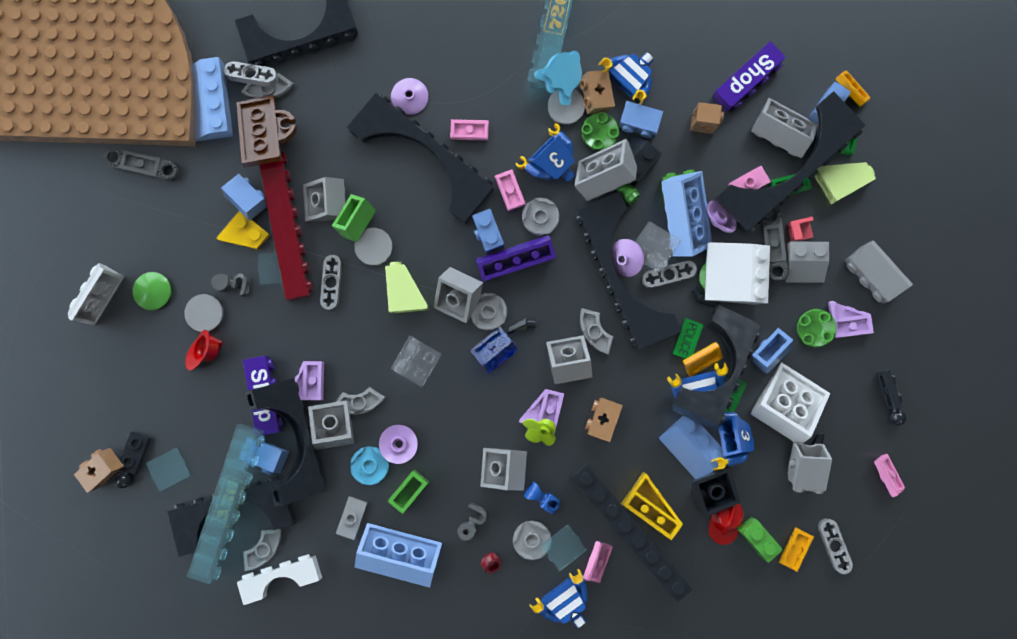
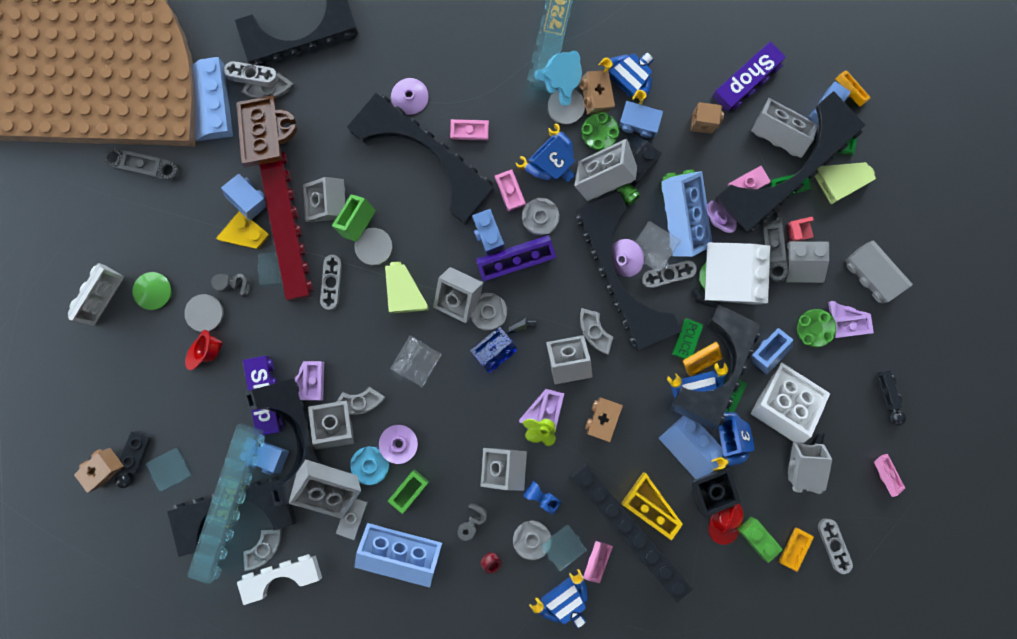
none -> light grey slope [289,460,361,519]

